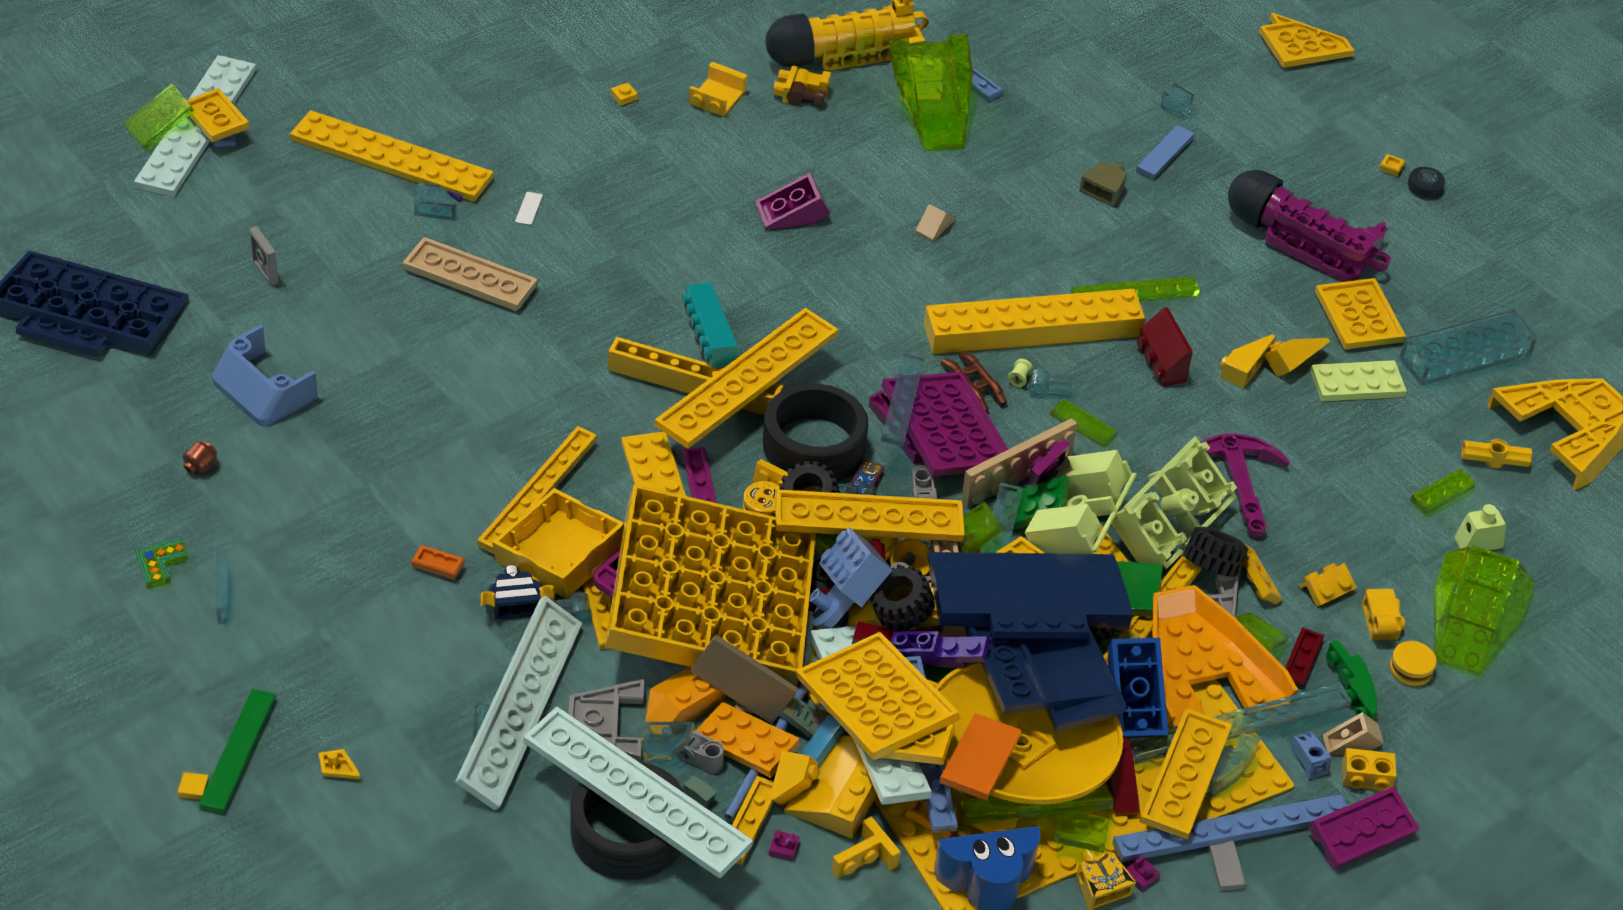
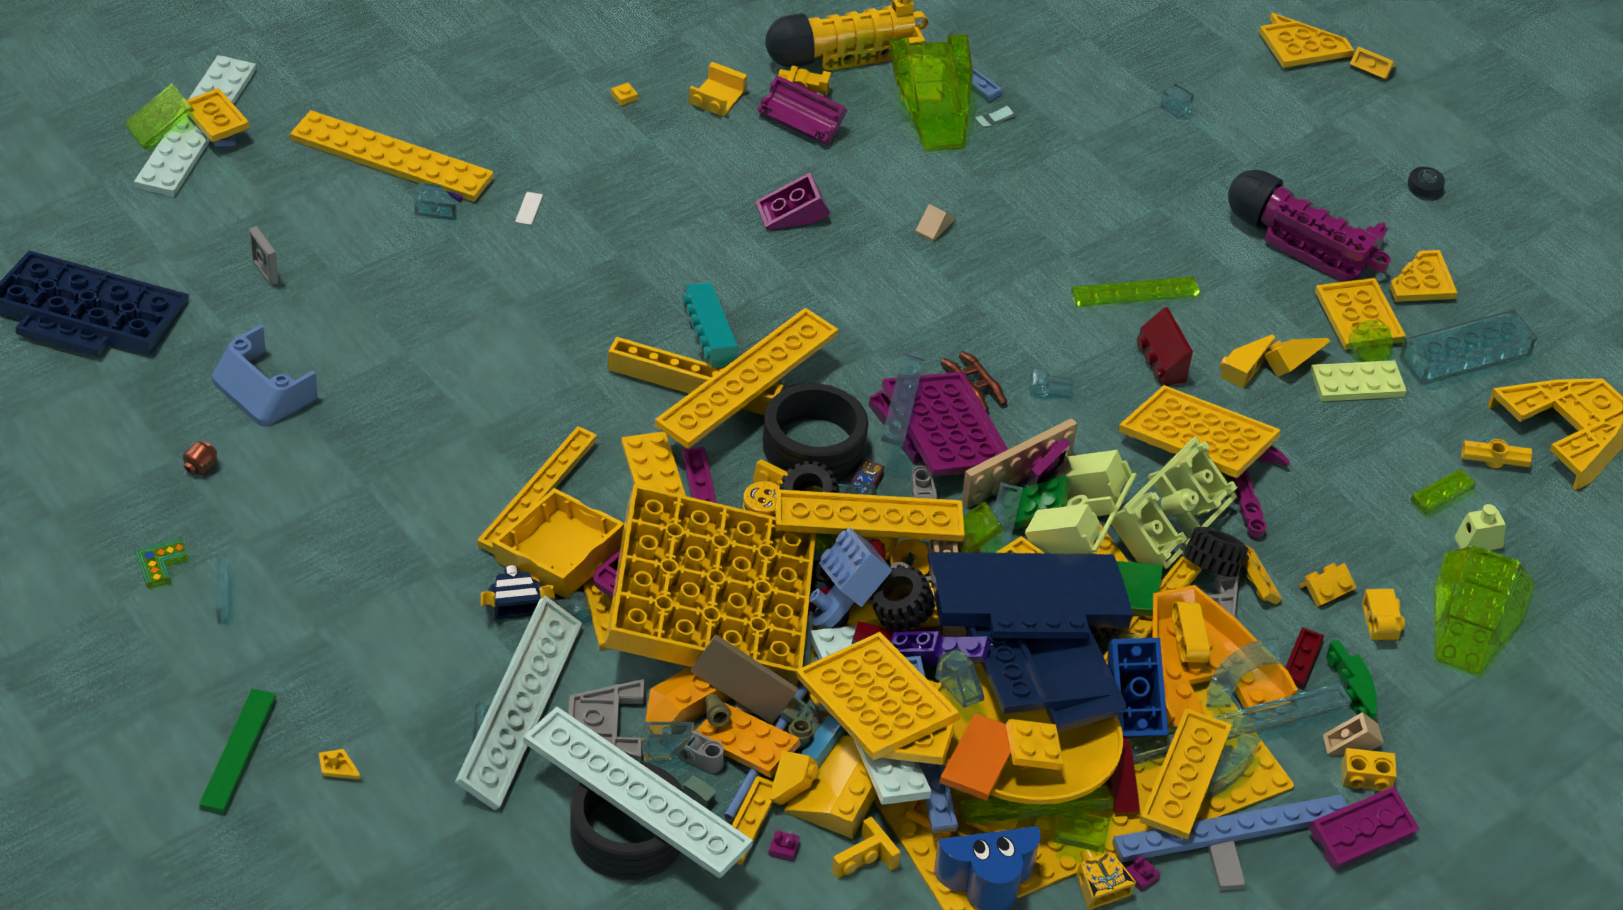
yellow tile [177,772,209,800] -> none
tan plate [402,237,538,311] -> none
orange plate [411,545,465,580] -> none
yellow brick [924,289,1145,354] -> none
yellowish green bush [1007,359,1033,388] -> none
clear neon green tile [1050,398,1118,448] -> none
olive torso [1079,162,1127,207] -> none
medium blue tile [1136,125,1194,180] -> none
clear neon green plate [1235,612,1289,650] -> none
medium blue leg [1290,732,1332,780] -> none
yellow tile [1379,154,1406,177] -> none
yellow head [1389,641,1437,686] -> none
none -> olive cone [705,693,731,727]
none -> magenta gear [757,75,848,146]
none -> olive cone [788,718,813,754]
none -> clear light blue slope [935,648,984,708]
none -> clear light blue sticker [975,106,1015,127]
none -> yellow plate [1006,719,1064,770]
none -> yellow plate [1119,385,1281,478]
none -> yellow beam [1172,602,1210,663]
none -> clear light blue tile [1206,638,1279,707]
none -> clear neon green plate [1349,320,1393,362]
none -> yellow panel [1350,46,1396,80]
none -> yellow plate [1390,250,1457,302]

